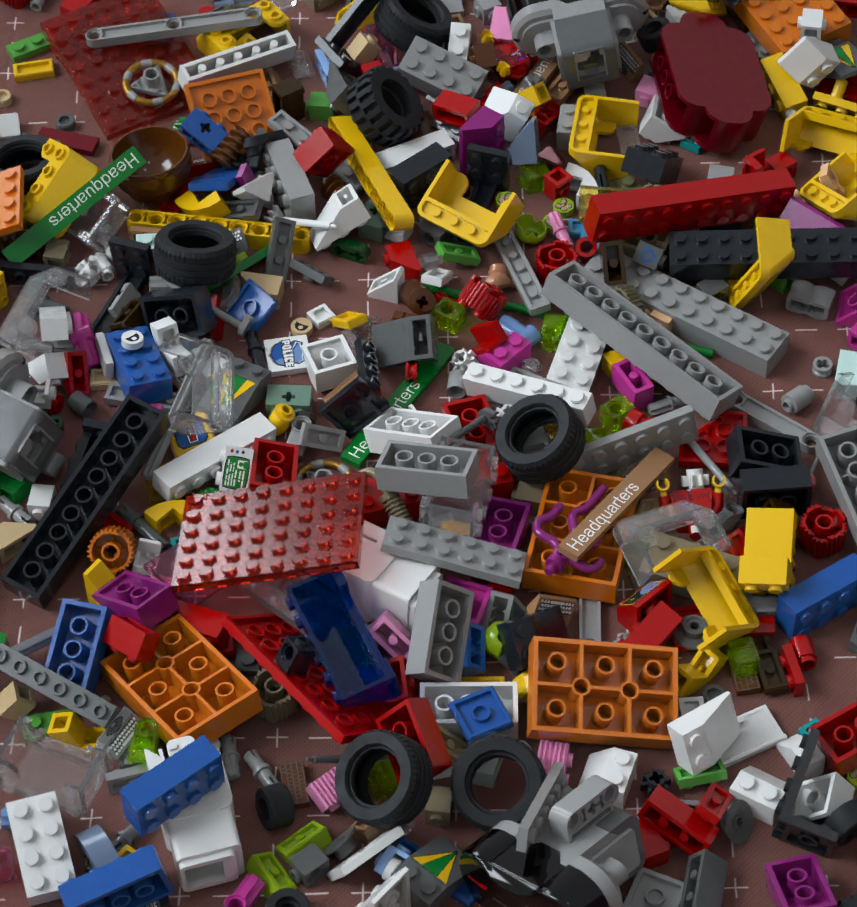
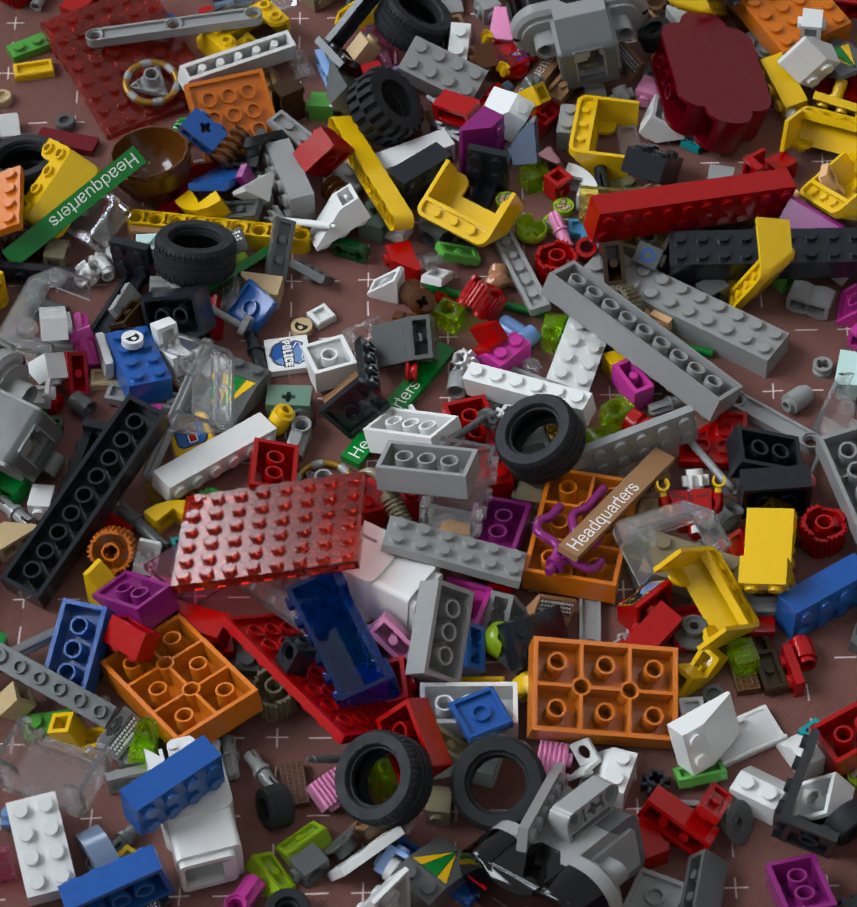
brick [215,445,254,495] -> none
light grey plate [297,422,346,453] -> none
yellow tile [331,311,368,330] -> none
none -> white bracket [567,737,602,781]
none -> light grey gear [609,84,635,100]

